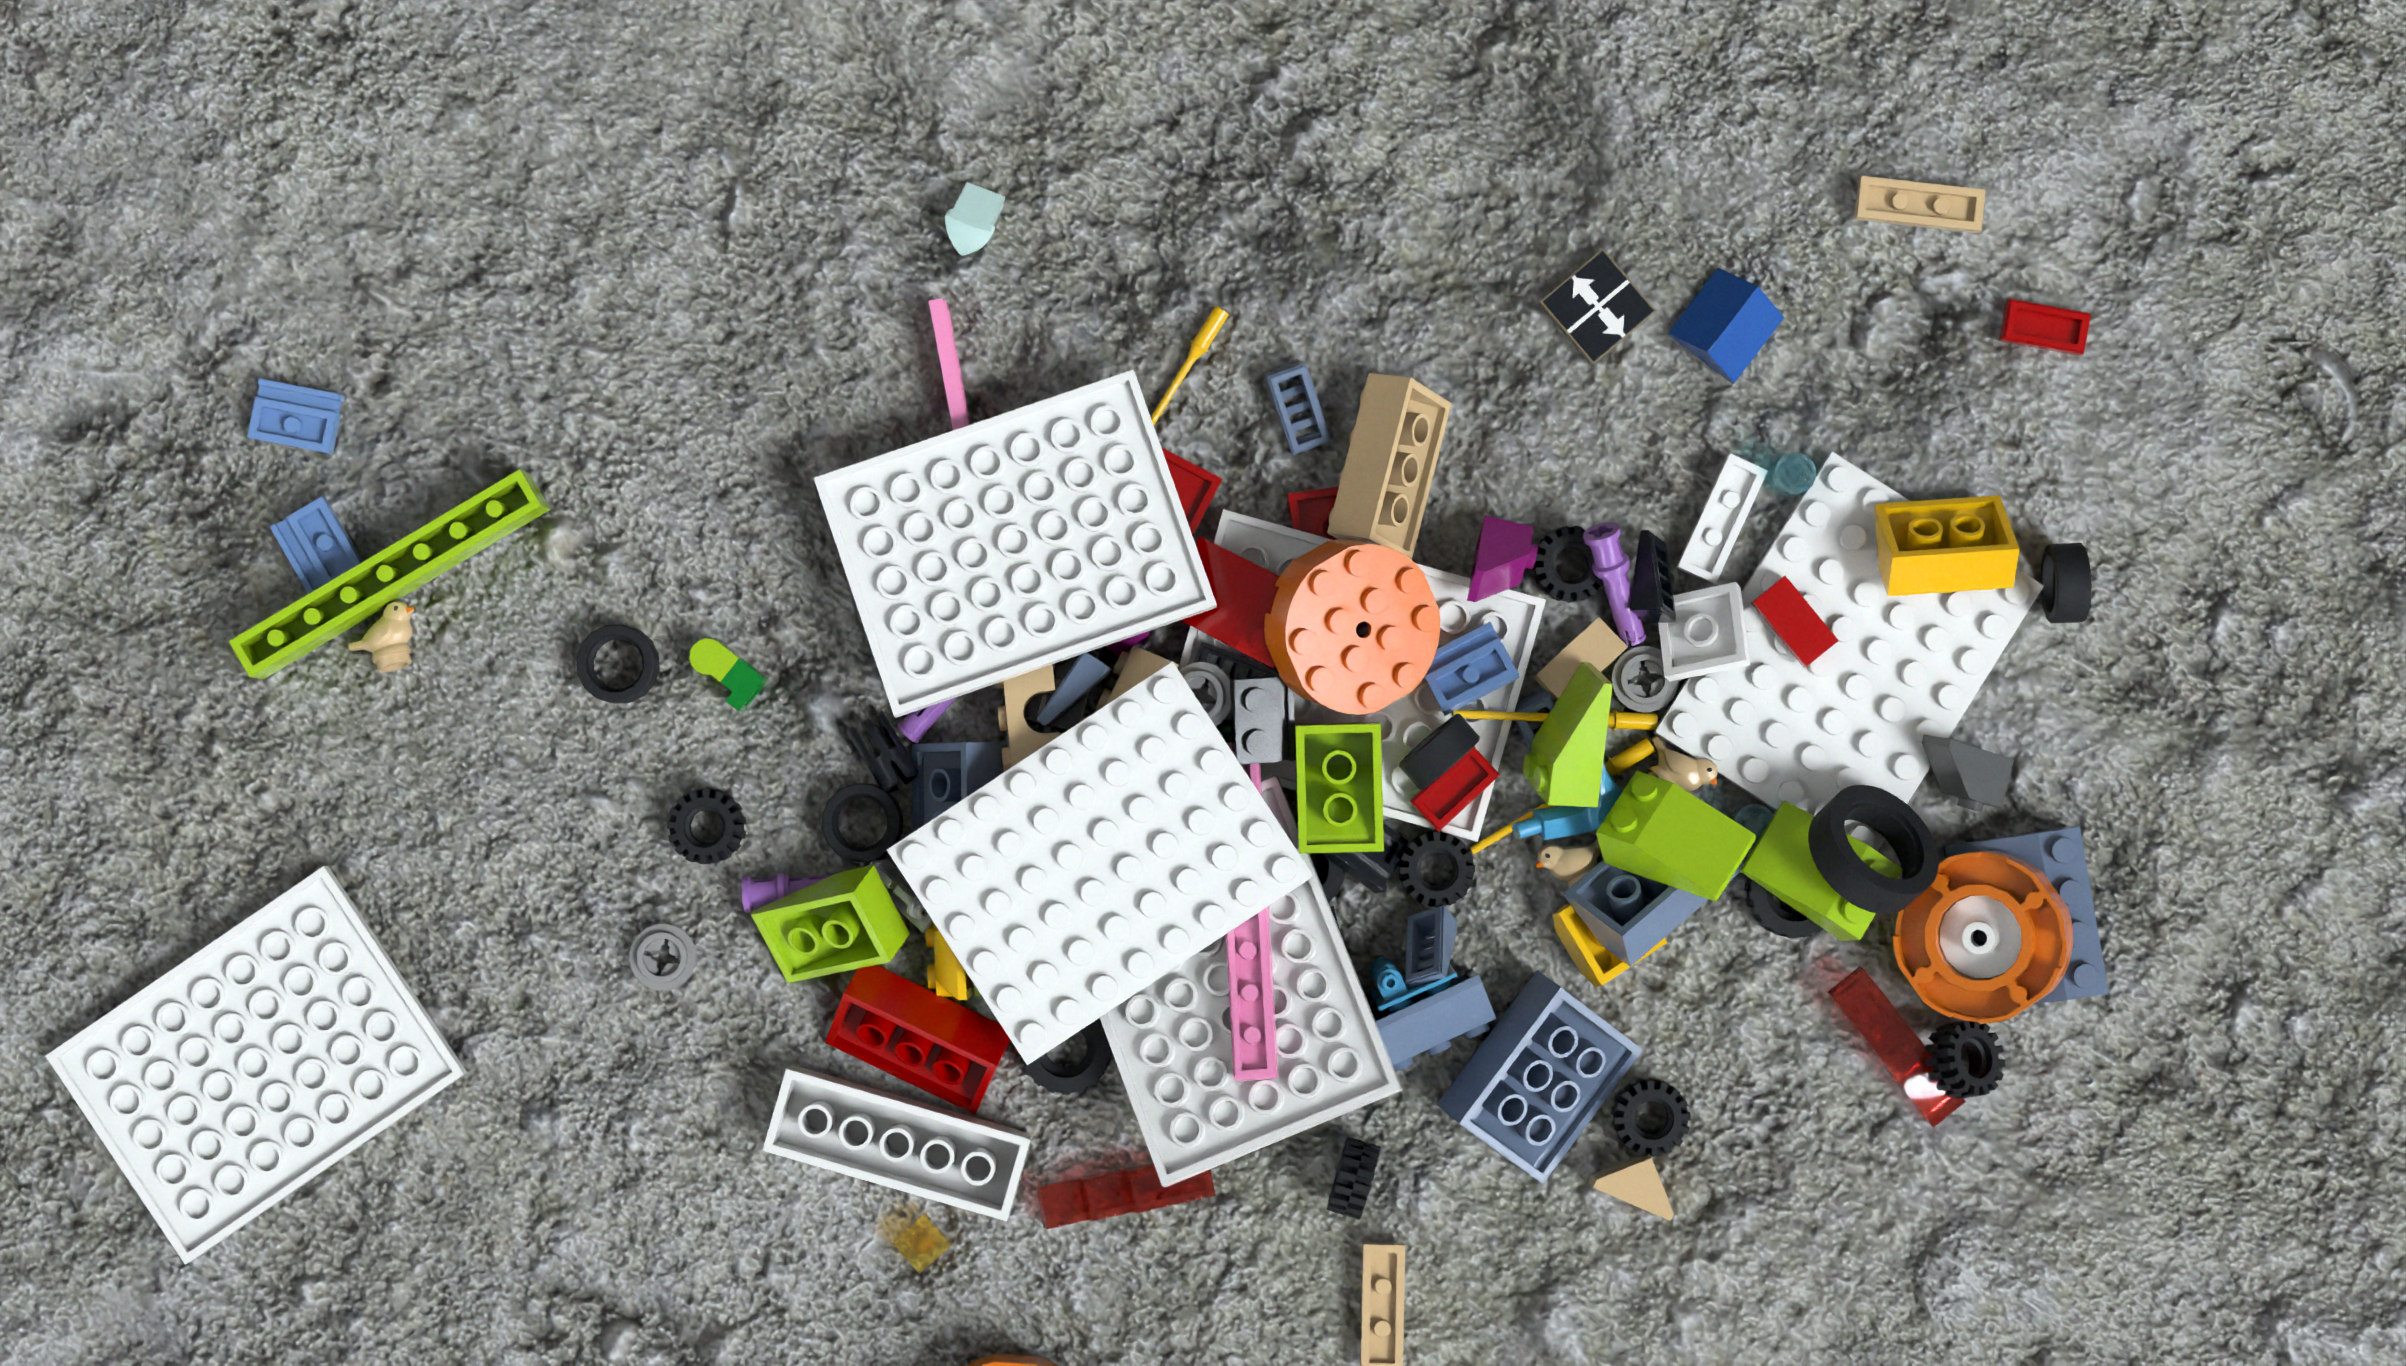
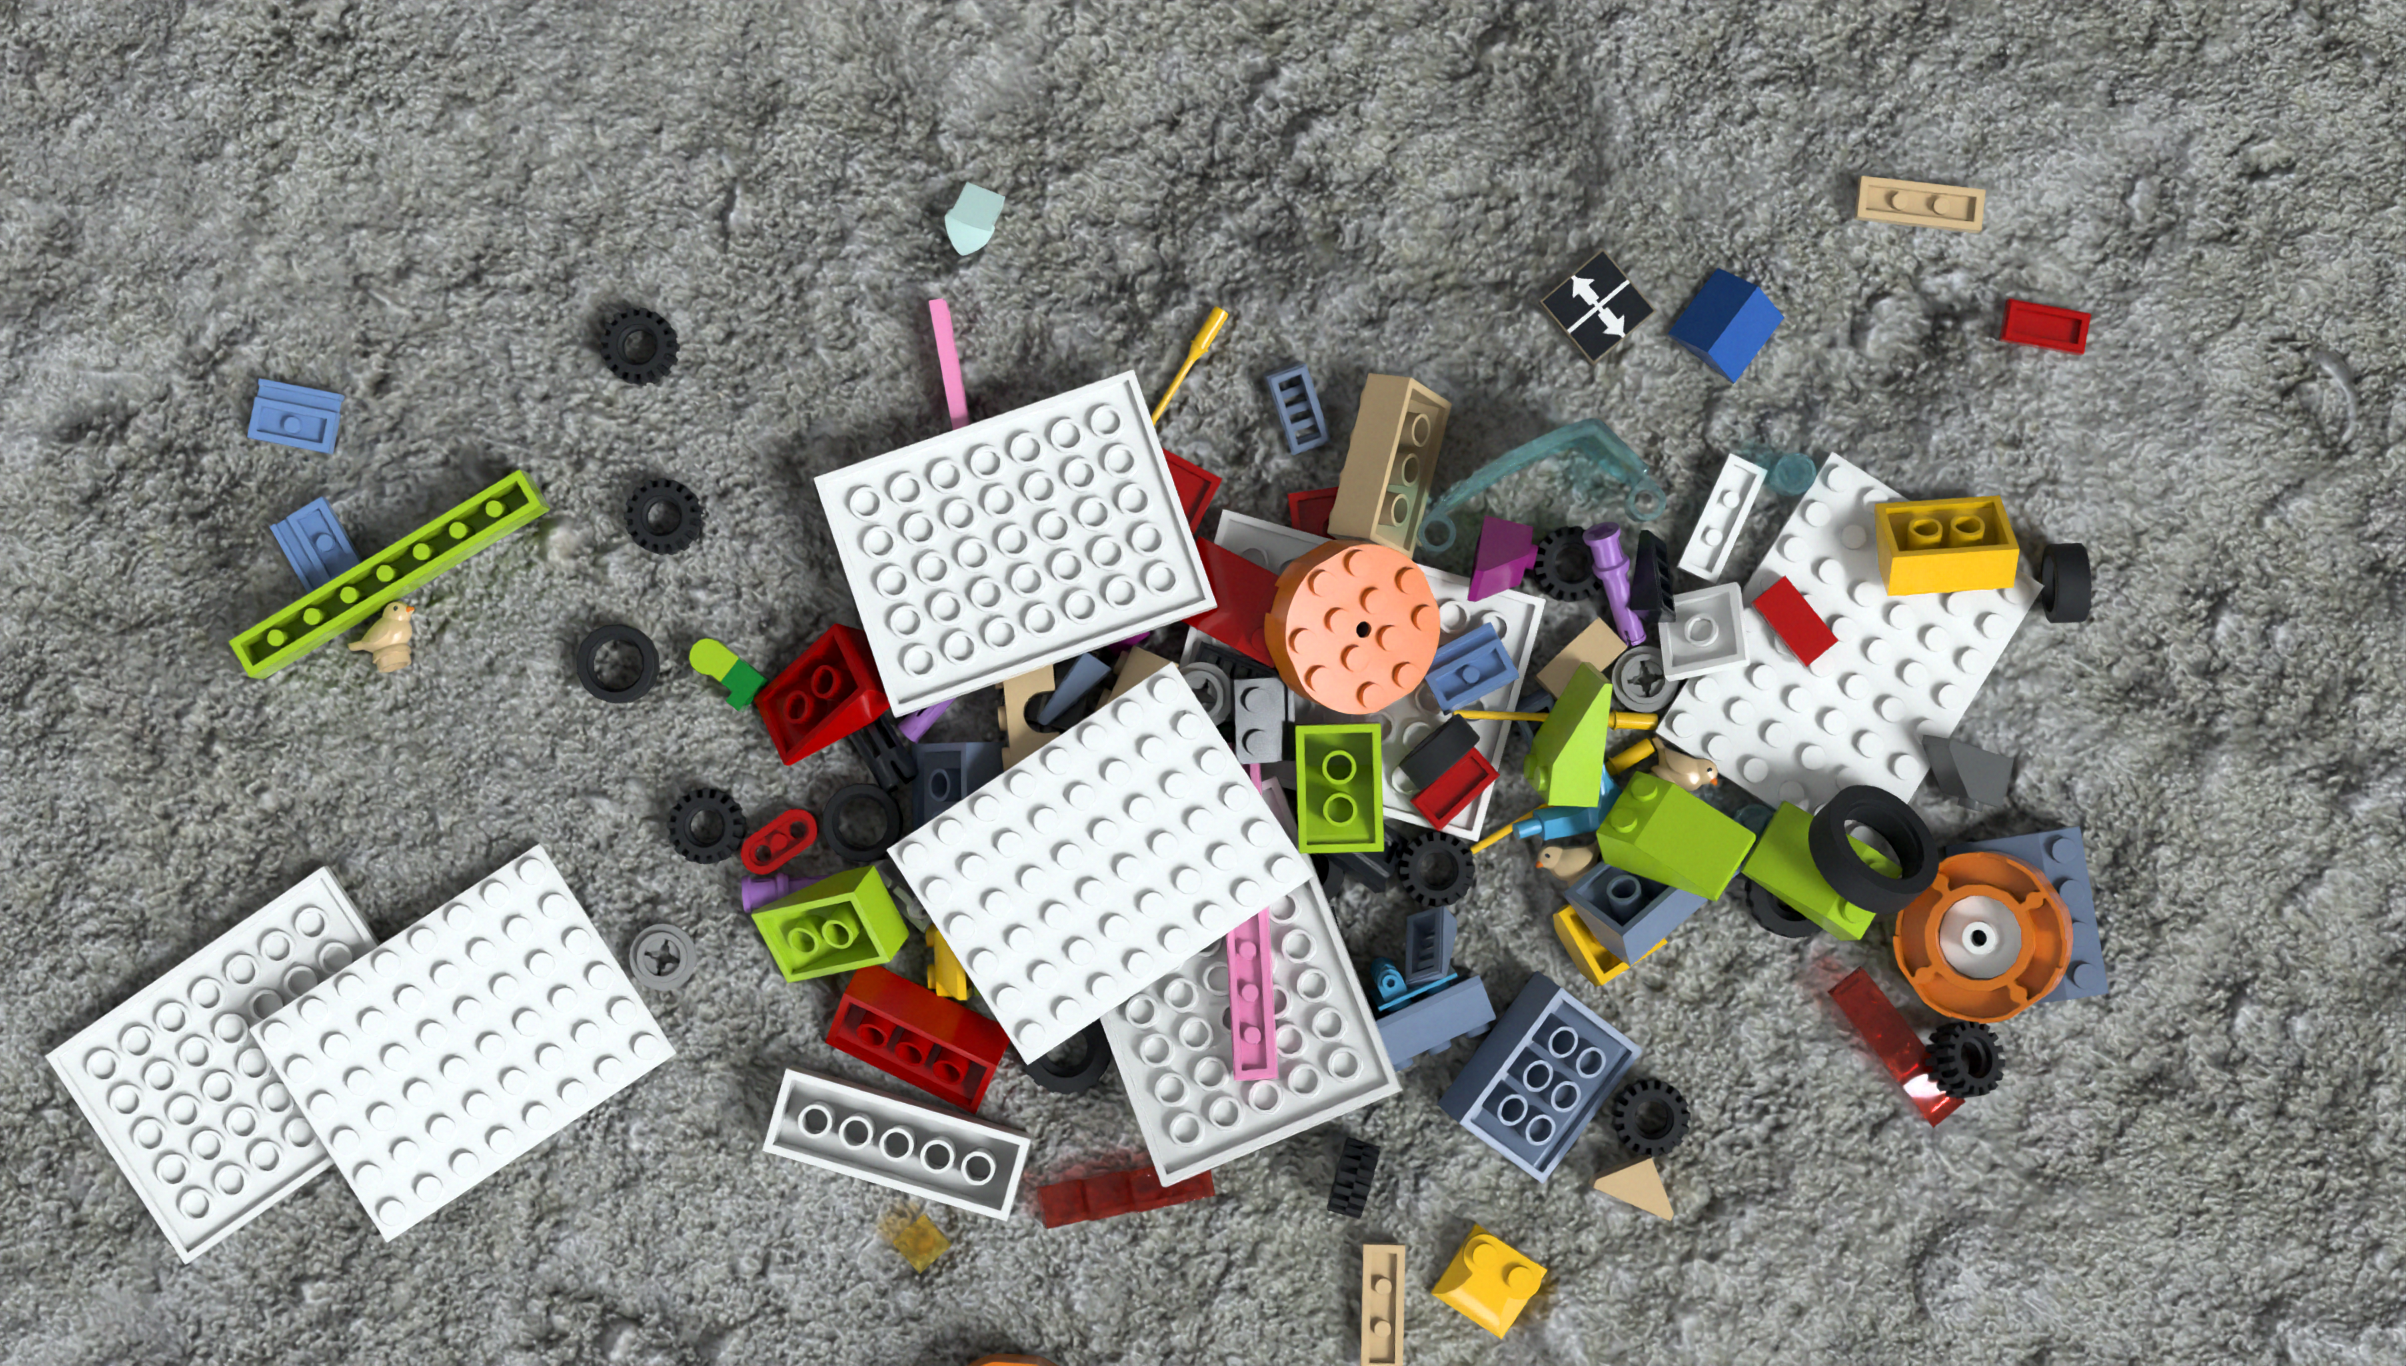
none -> white plate [249,843,677,1242]
none -> black tyre [600,307,680,386]
none -> black tyre [624,478,704,555]
none -> red plate [741,809,819,875]
none -> red slope [754,623,890,766]
none -> clear light blue panel [1416,418,1667,555]
none -> yellow slope [1431,1222,1547,1339]

